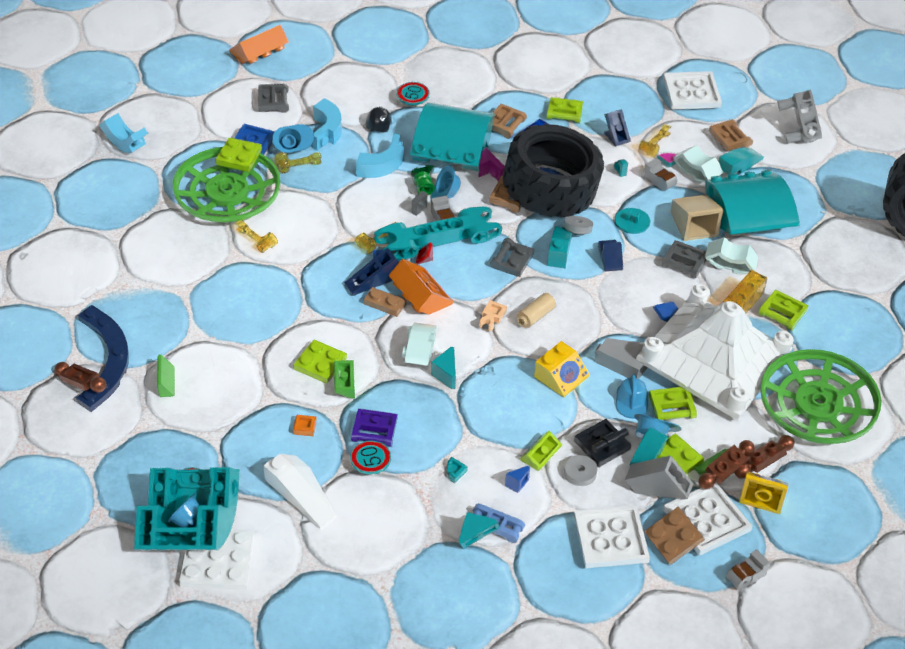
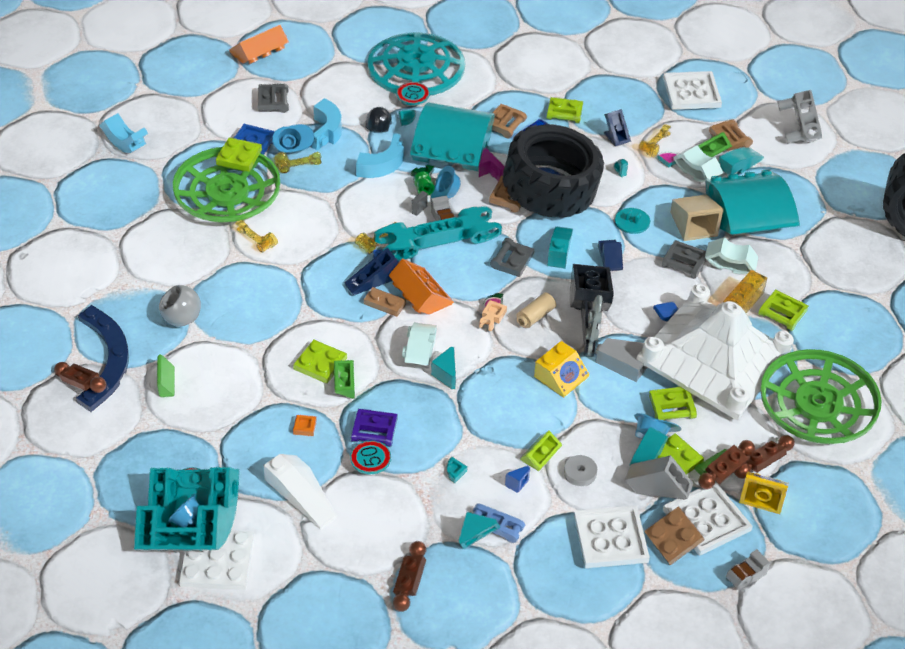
red slope [416,242,433,265] -> none
light grey piece [564,216,593,234] -> none
black plate [574,419,632,467] -> none
dark azure piece [616,375,648,419] -> none
light grey leg [643,158,677,191] -> none
none -> light grey wheel [159,285,201,327]
none -> teal dish [368,32,465,96]
none -> copper plate [393,541,426,612]
none -> teal tile [399,109,416,126]
none -> tile [483,293,504,306]
none -> black slope [569,264,614,357]
none -> bright green slope [698,132,732,157]

